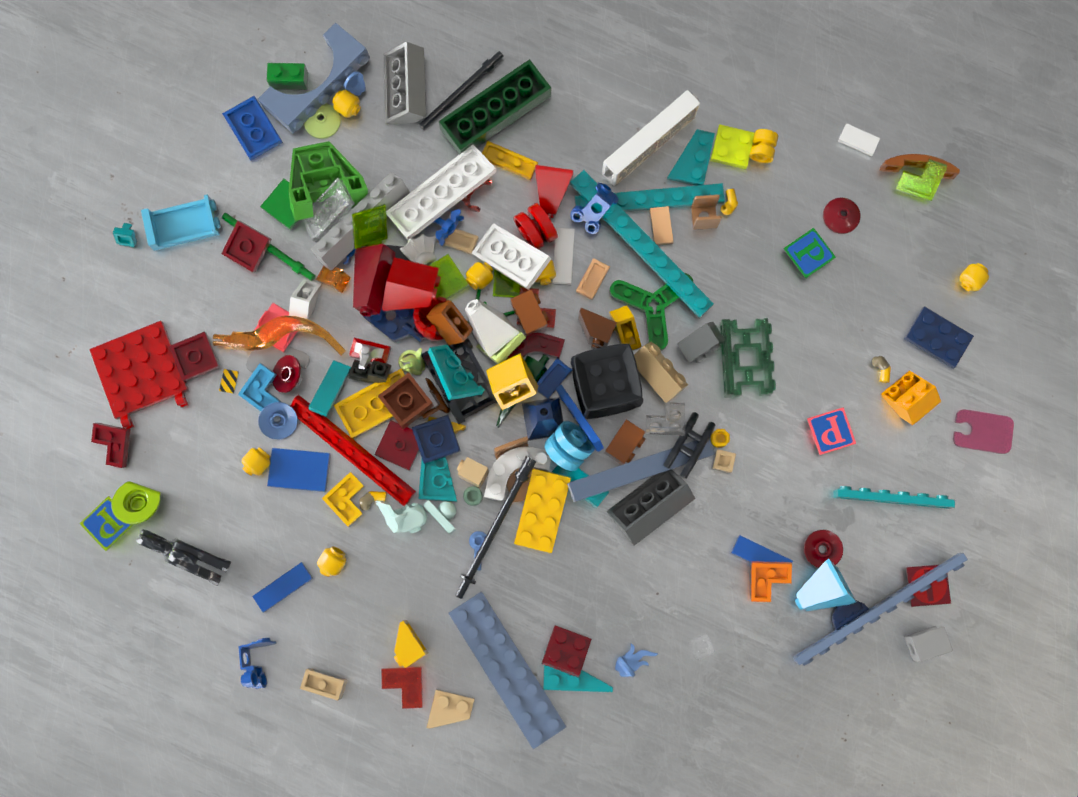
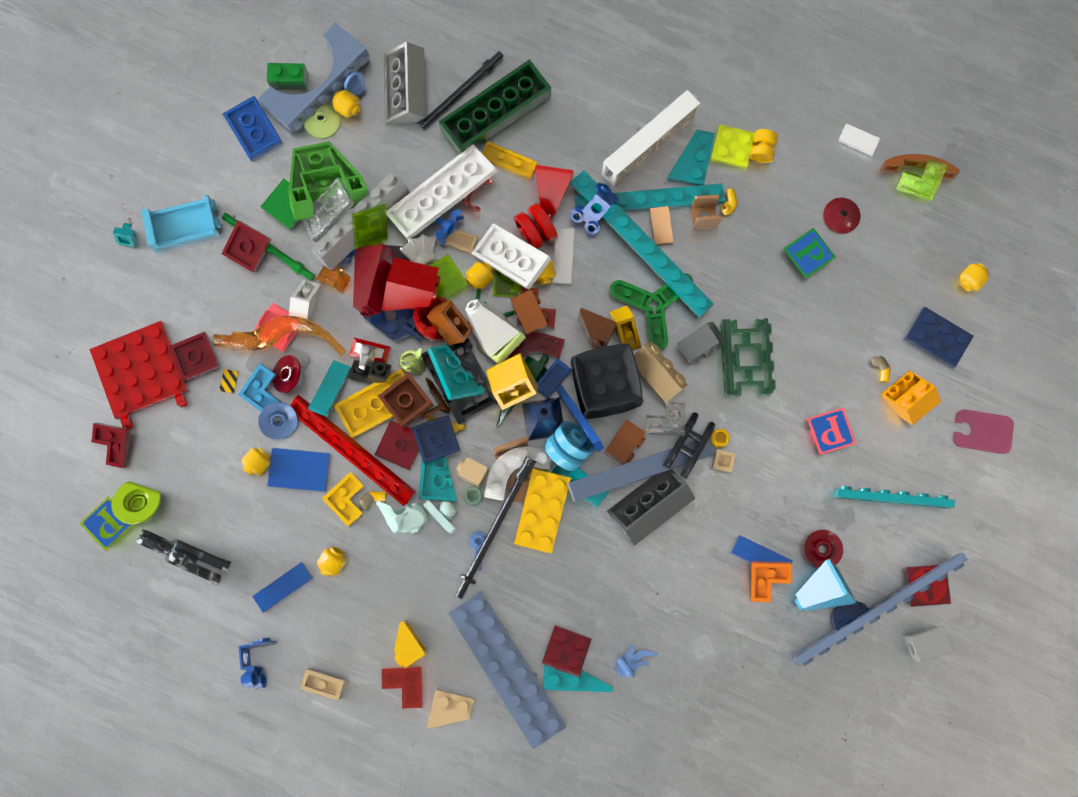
light nougat tile [576,258,610,300] -> none

